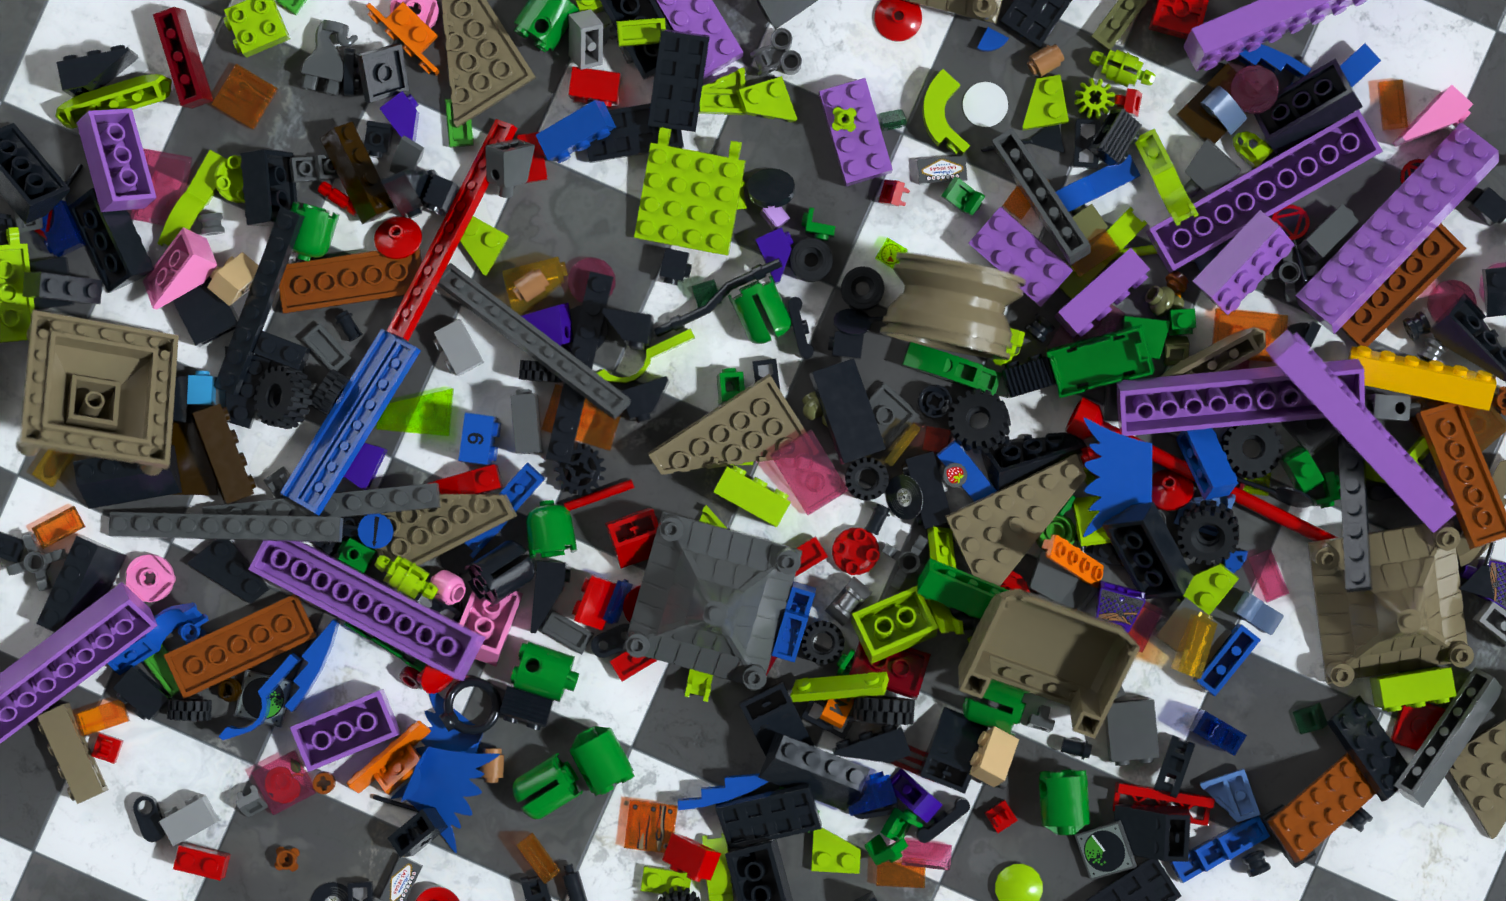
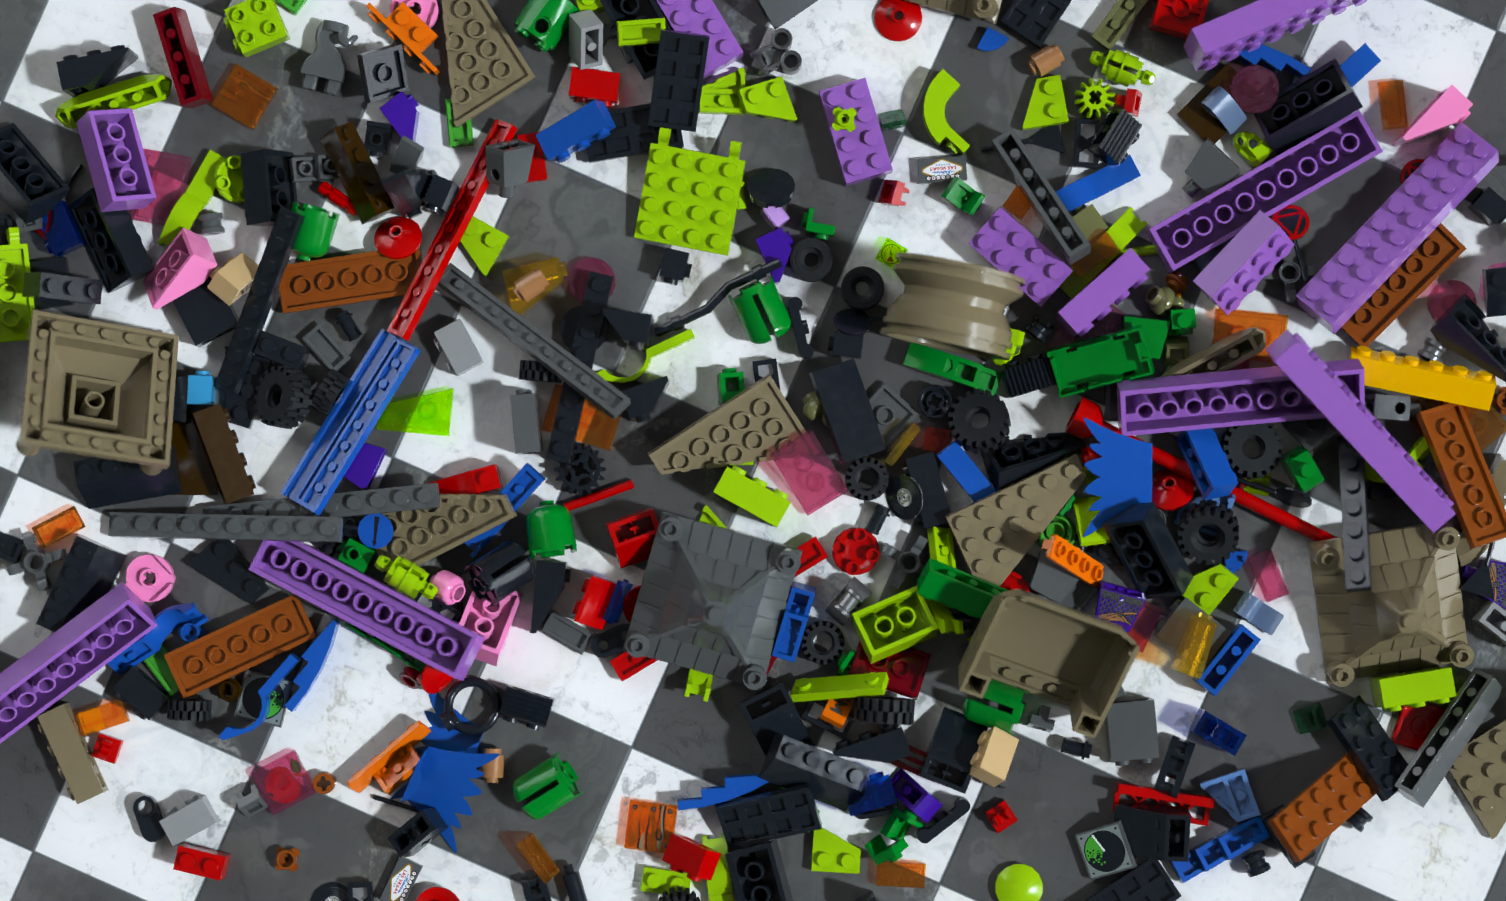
clear yellow tile [32,449,76,487] -> none
dark grey tile [263,466,291,499] -> none
medium lavender brick [290,689,401,772] -> none
black plate [344,48,360,96] -> none
blue brick [458,413,501,465] -> none
green cylinder [510,642,580,702] -> none
dark purple torso [522,303,573,346] -> none
green cylinder [569,726,635,796] -> none
clear green slope [692,279,722,308] -> none
clear pink tile [901,839,952,871] -> none
tile [942,463,967,487] -> none
white sticker [963,82,1008,127] -> none
green cylinder [1039,769,1090,835] -> none
lime piece [1134,128,1199,226] -> none
black tile [1286,321,1321,347] -> none
dark grey brick [1297,204,1359,264] -> none
green bracket [1312,471,1341,509] -> none
black wheel [1403,311,1431,341] -> none

